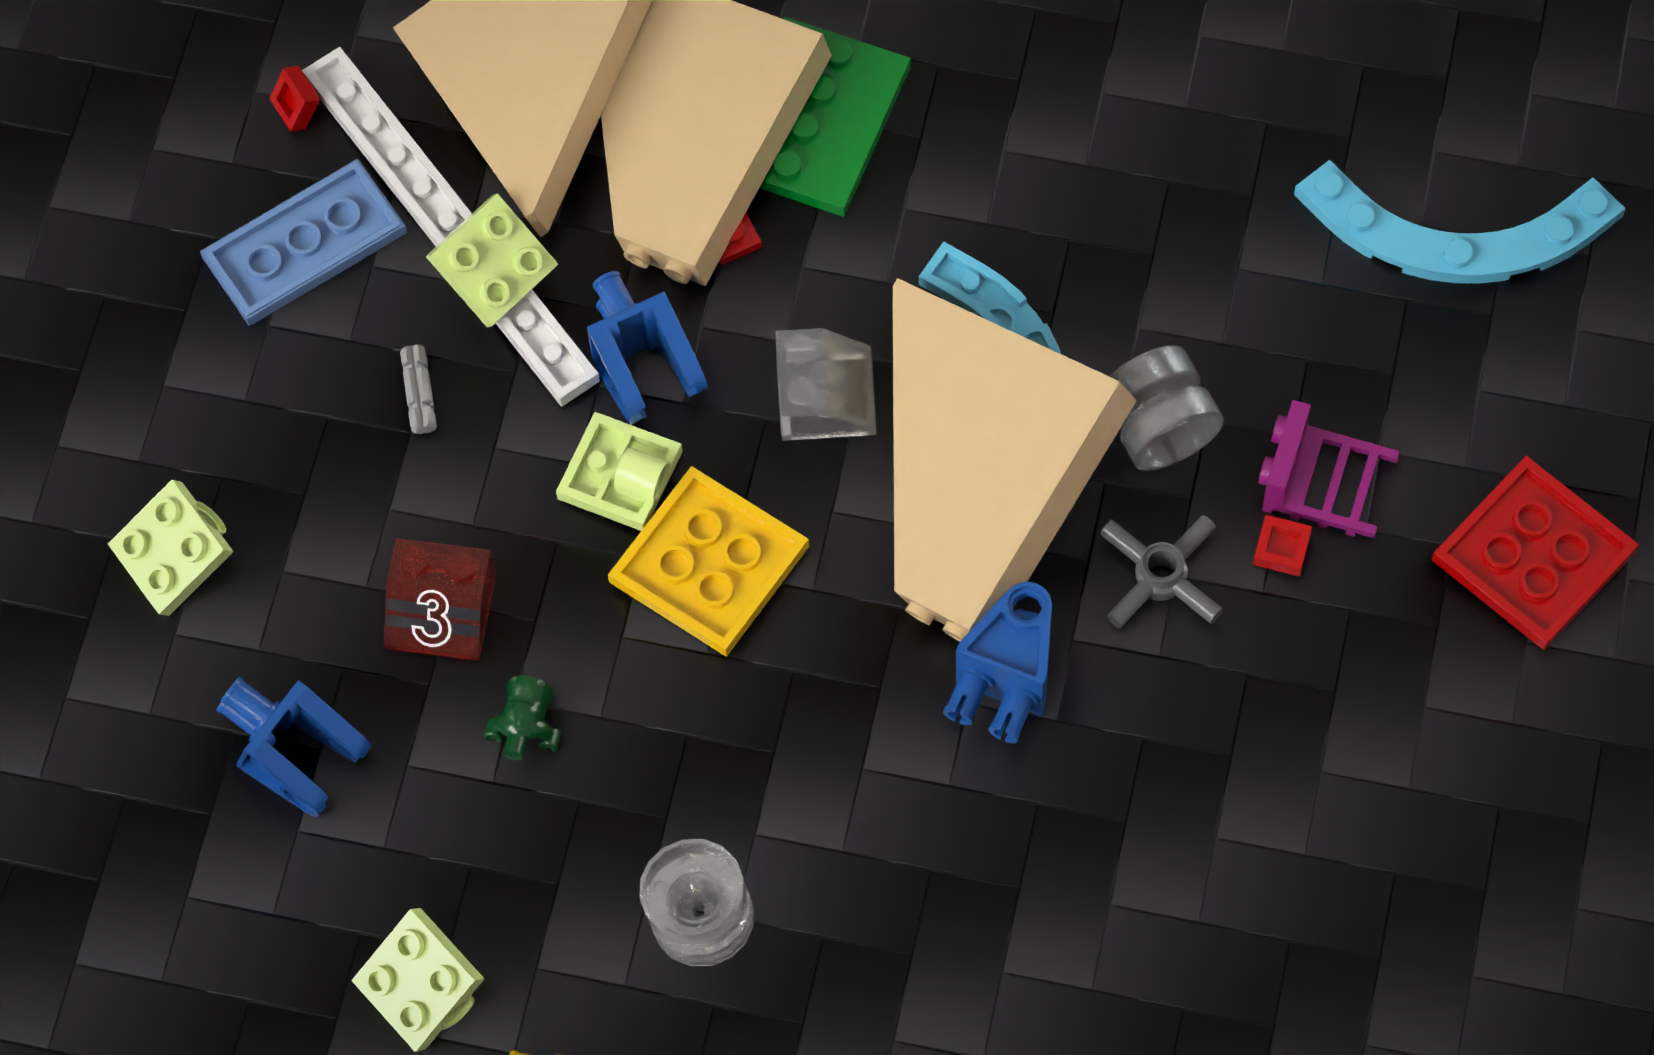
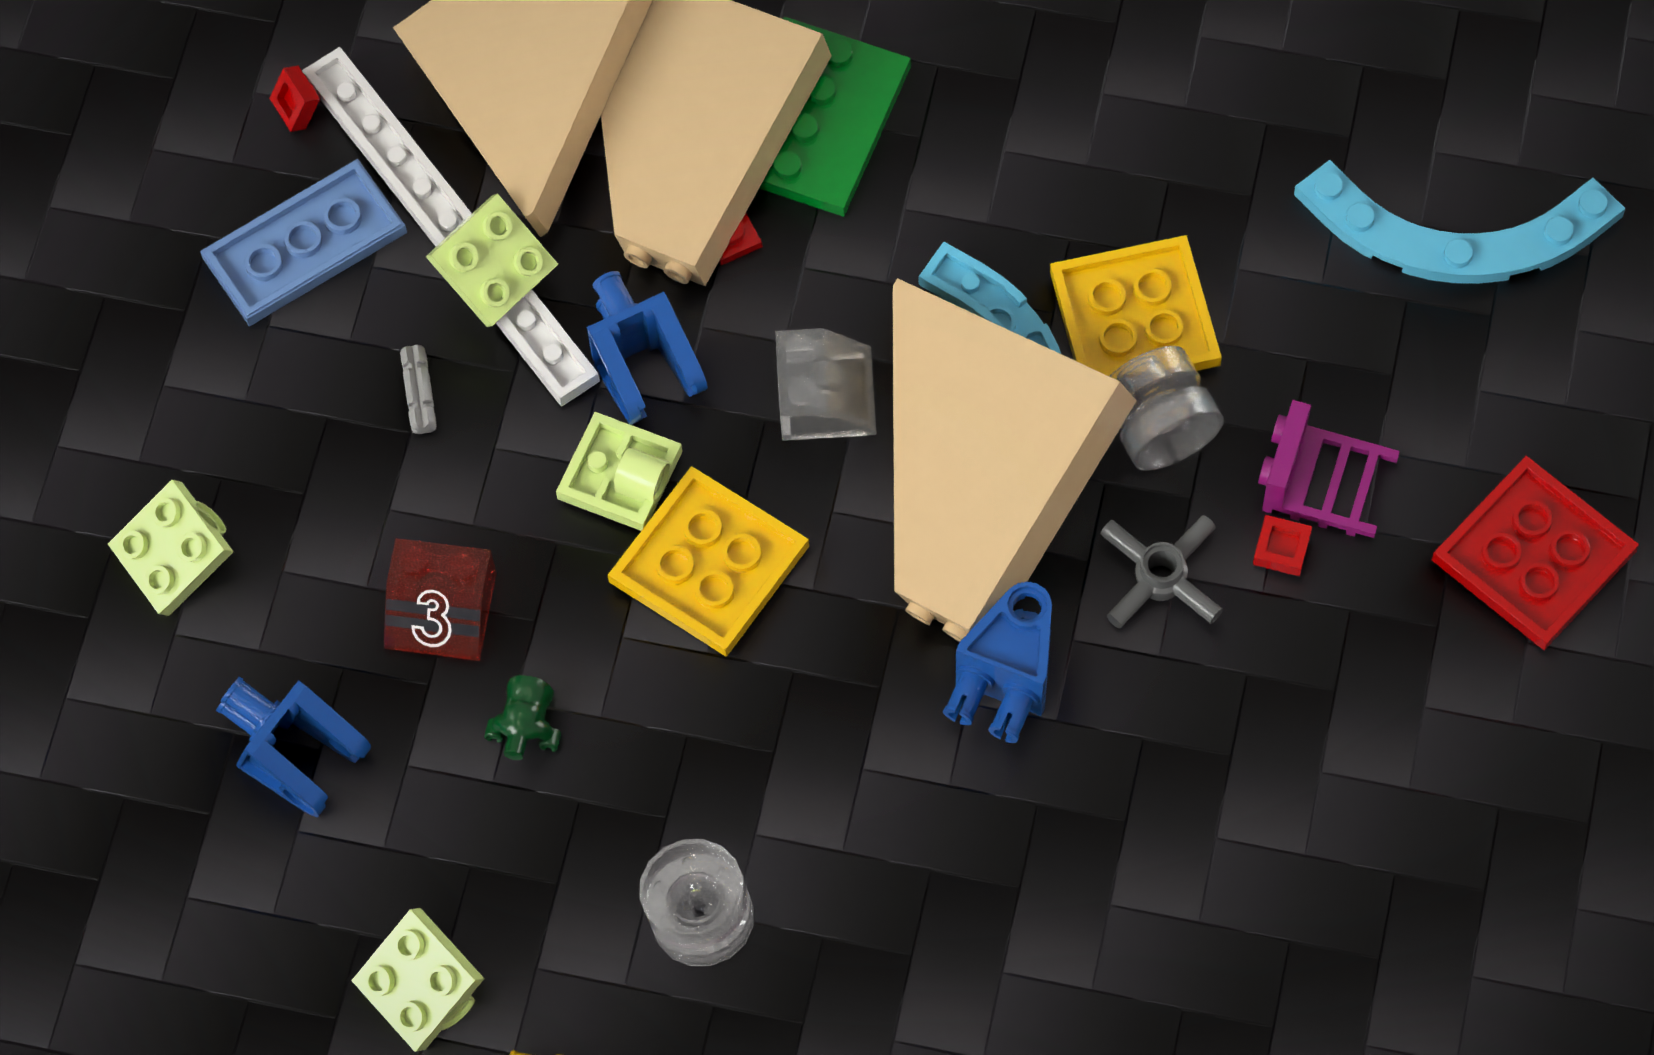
none -> yellow plate [1050,235,1222,386]

